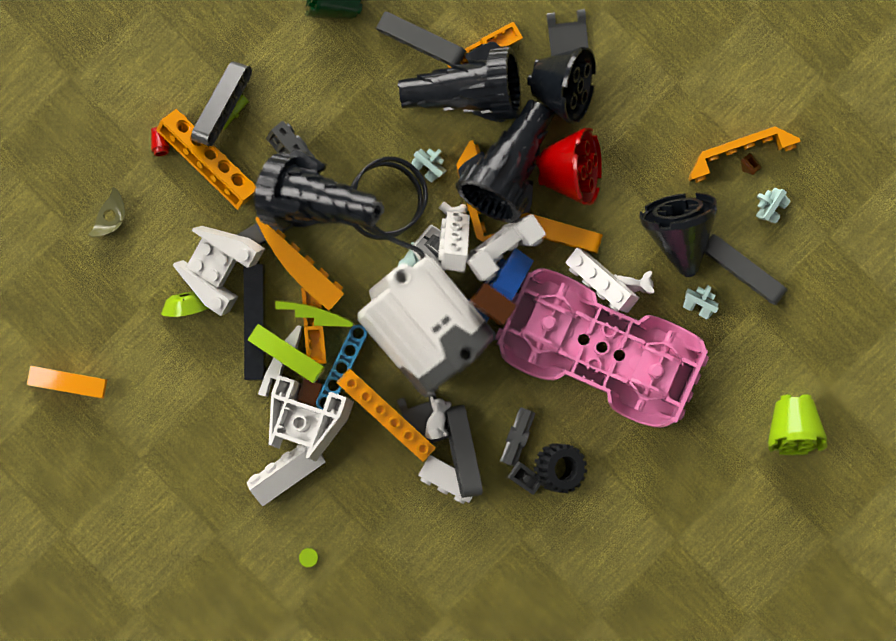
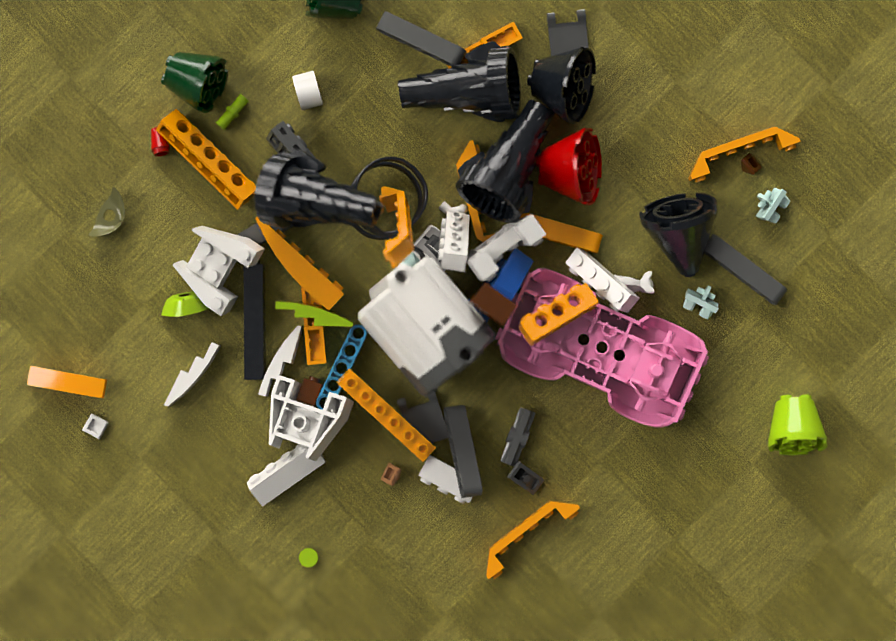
beam [191,61,252,146] -> none
lime slope [248,324,325,383] -> none
light aqua hips [411,148,447,182] -> none
white animal [425,396,451,439] -> none
black tyre [534,443,587,493] -> none
none -> white tile [82,413,109,439]
none -> dark green cone [161,52,229,113]
none -> white slope [164,342,221,407]
none -> white piece [292,70,323,110]
none -> light orange slope [379,186,414,268]
none -> medium nougat slope [380,463,401,486]
none -> light orange slope [486,500,580,579]
none -> light orange brick [518,283,599,346]

